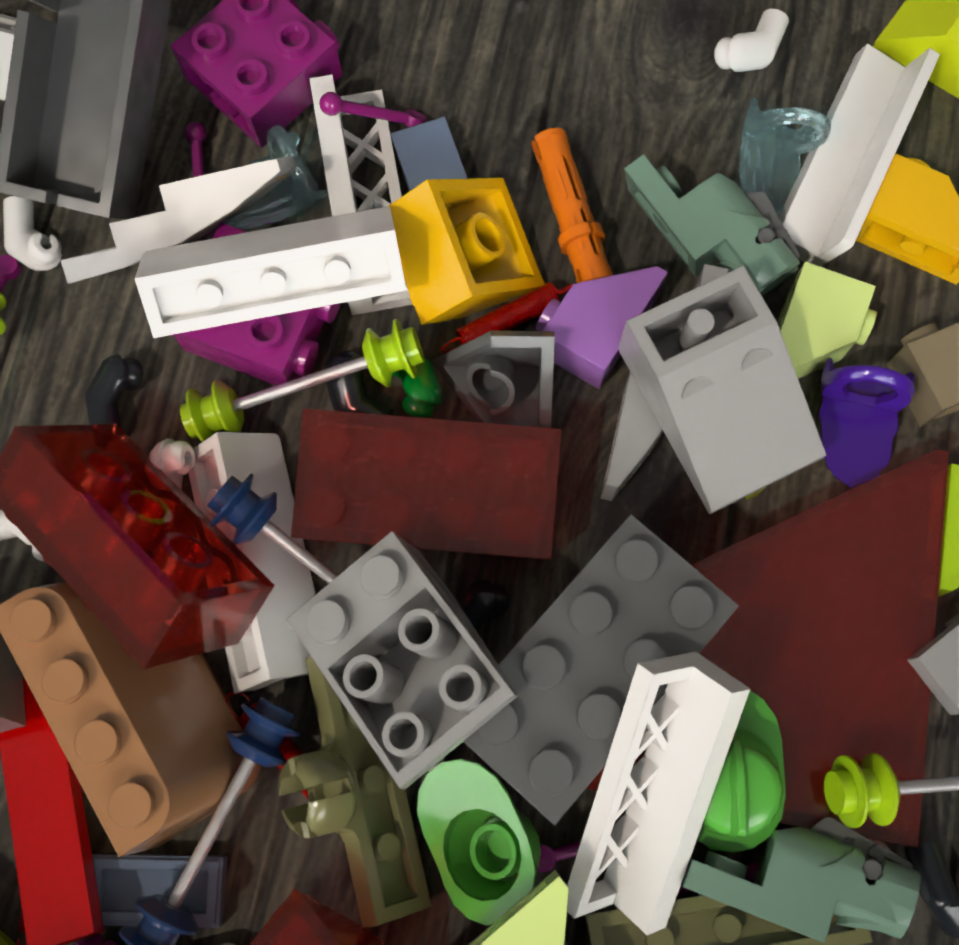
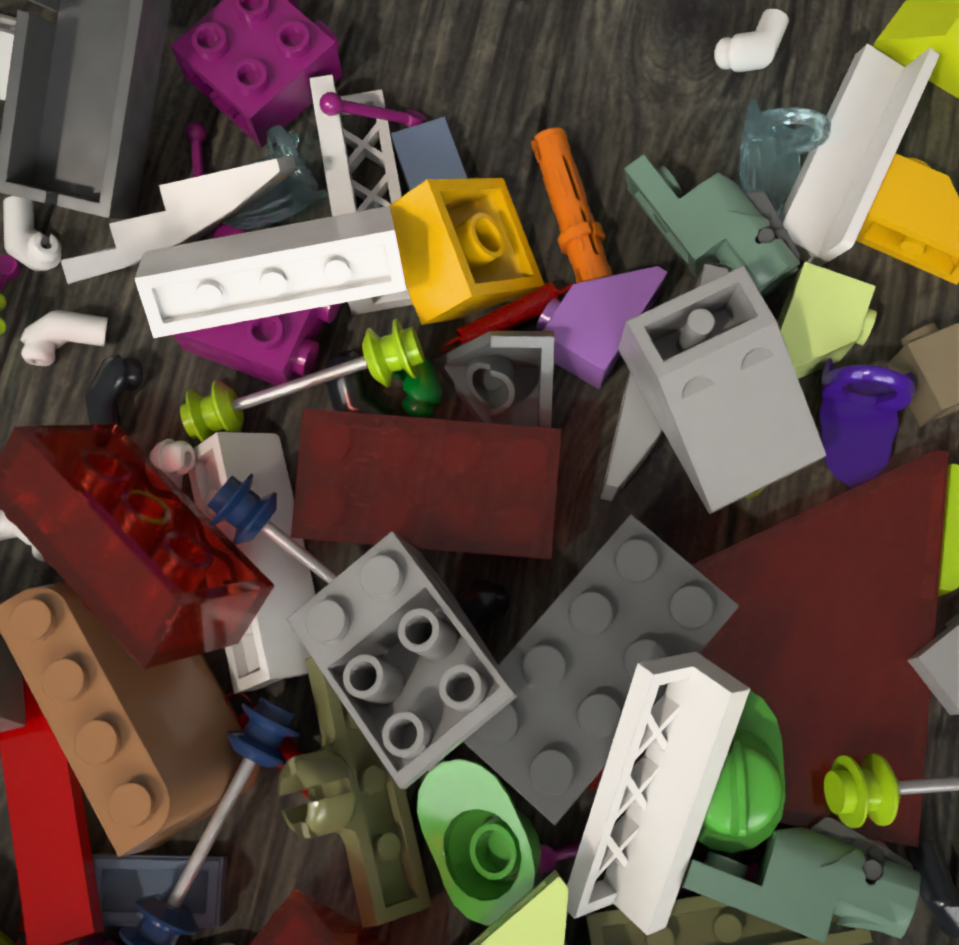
none -> white arm [20,310,108,366]

